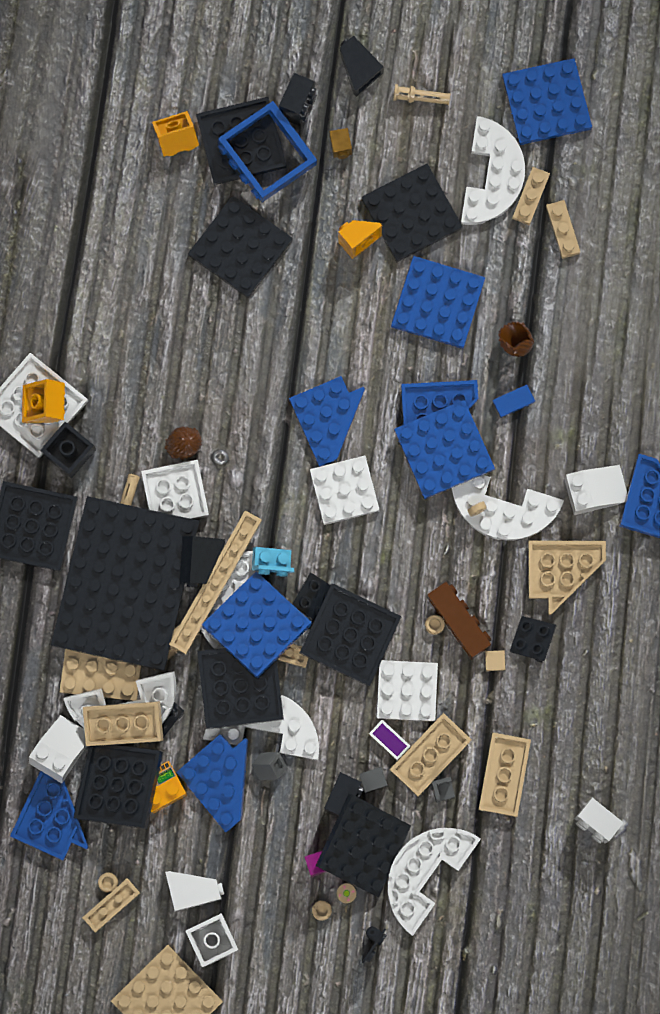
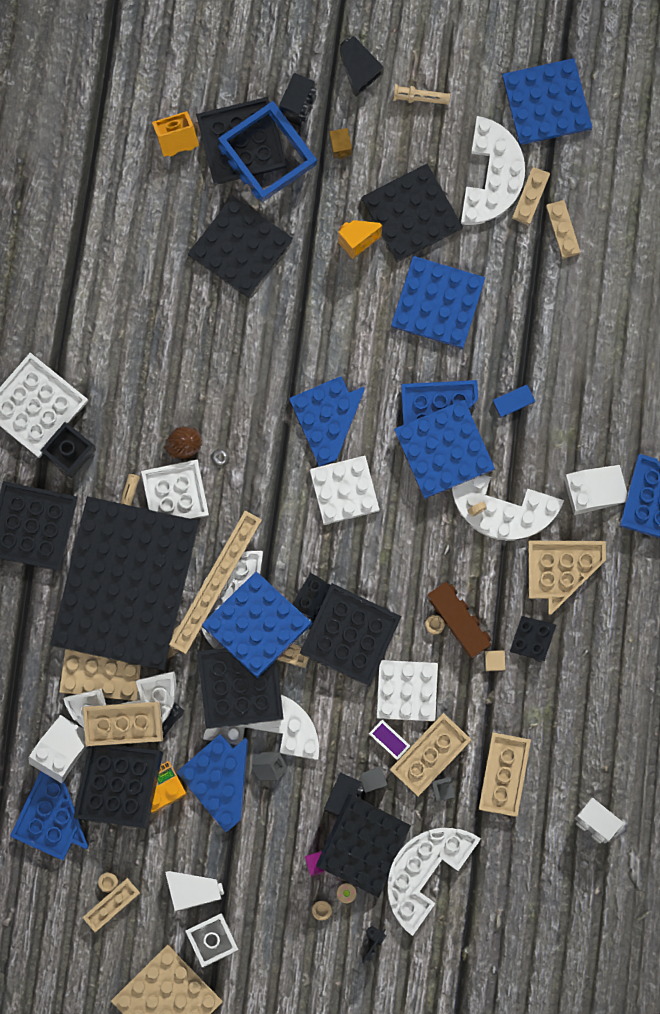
light orange slope [22,379,65,423] -> none
black slope [179,536,225,588] -> none
medium azure bracket [252,547,294,577] -> none
reddish brown hair [498,321,534,357] -> none

